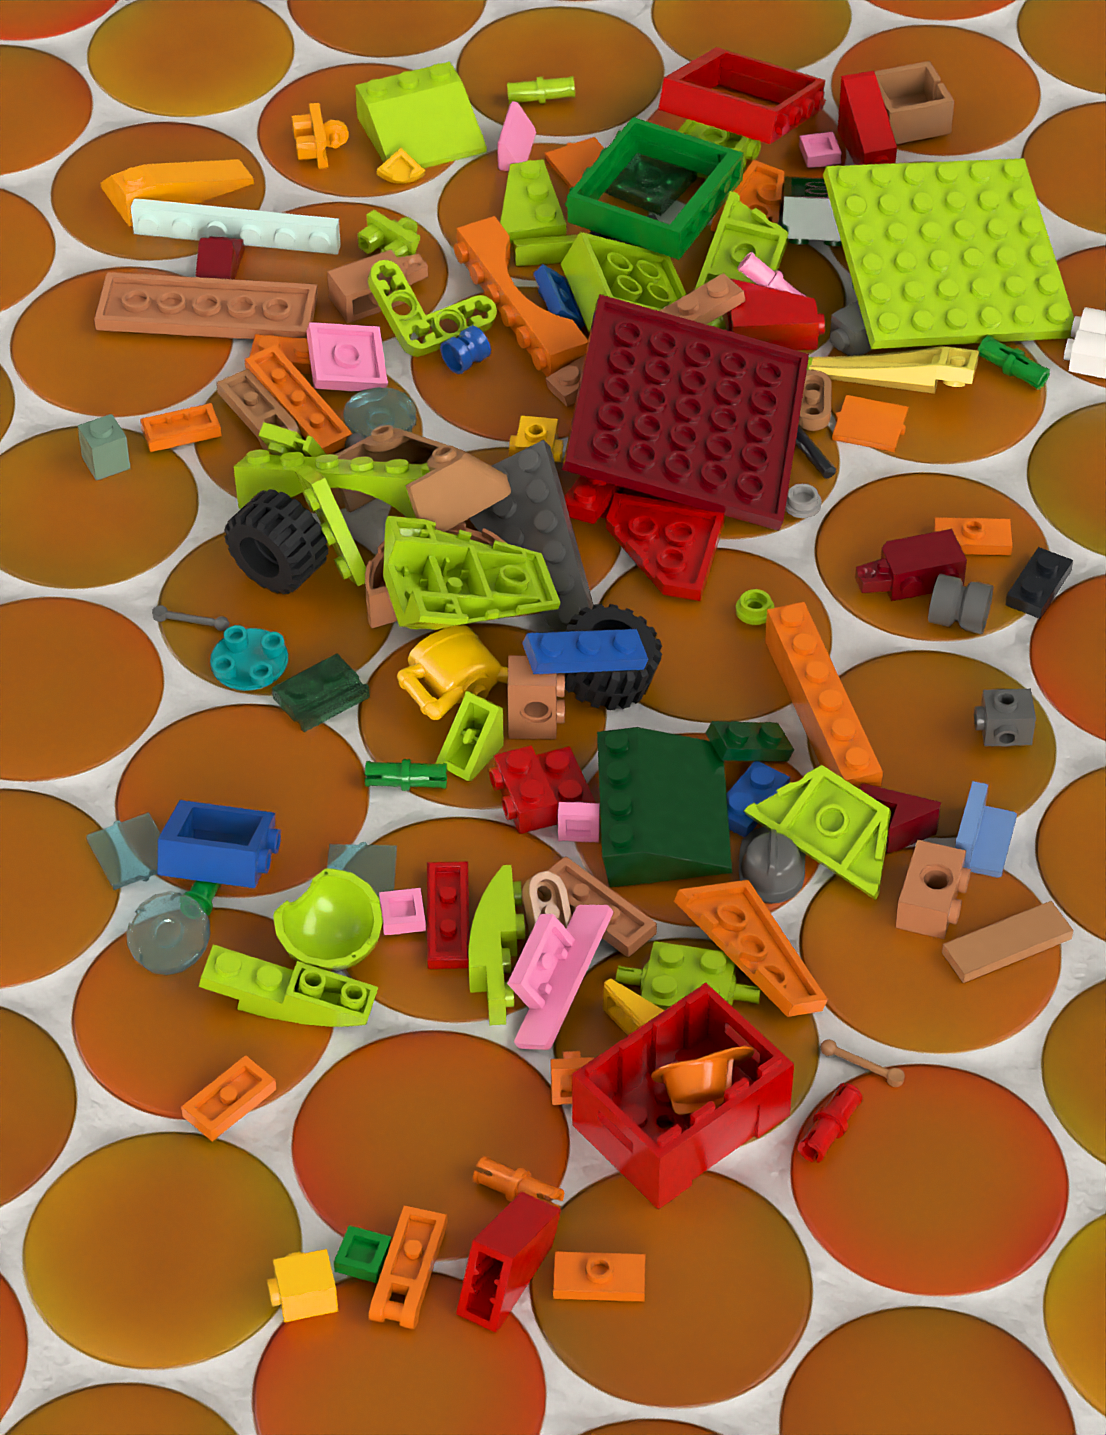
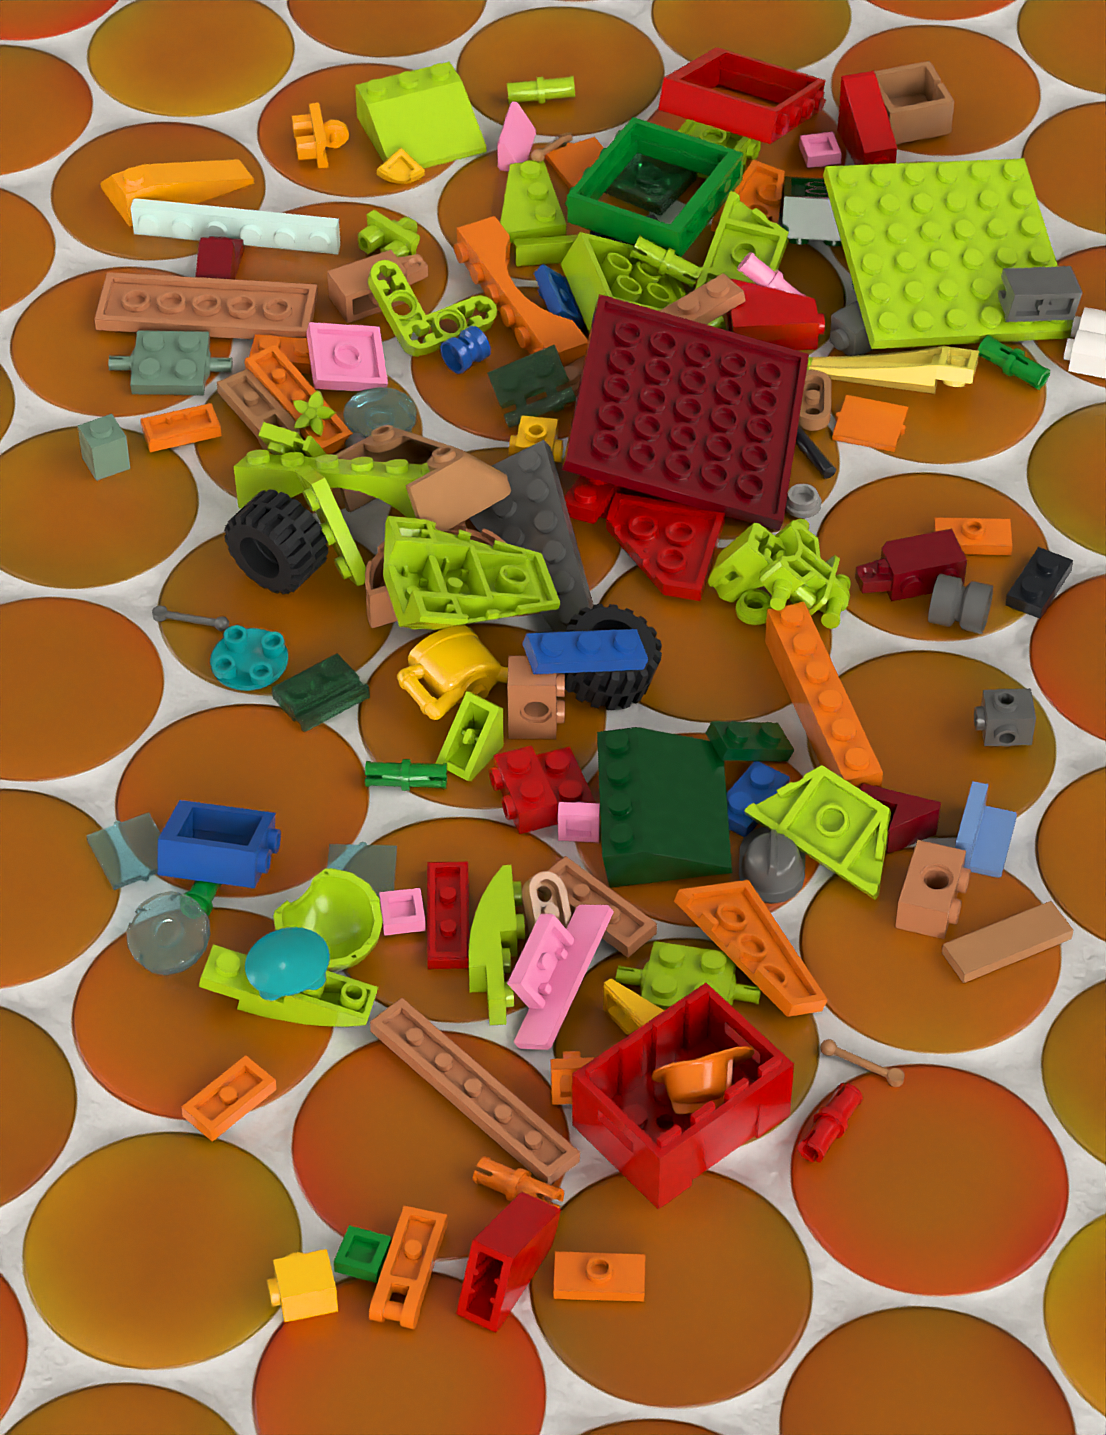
none -> sand green plate [108,330,233,395]
none -> teal dish [245,927,330,1001]
none -> lime plant [293,391,336,436]
none -> nougat plate [370,998,580,1185]
none -> clear green plate [487,345,576,428]
none -> medium nougat hinge [531,132,573,163]
none -> lime pin [629,236,703,288]
none -> lime piece [707,519,851,629]
none -> dark grey hinge [998,266,1083,322]

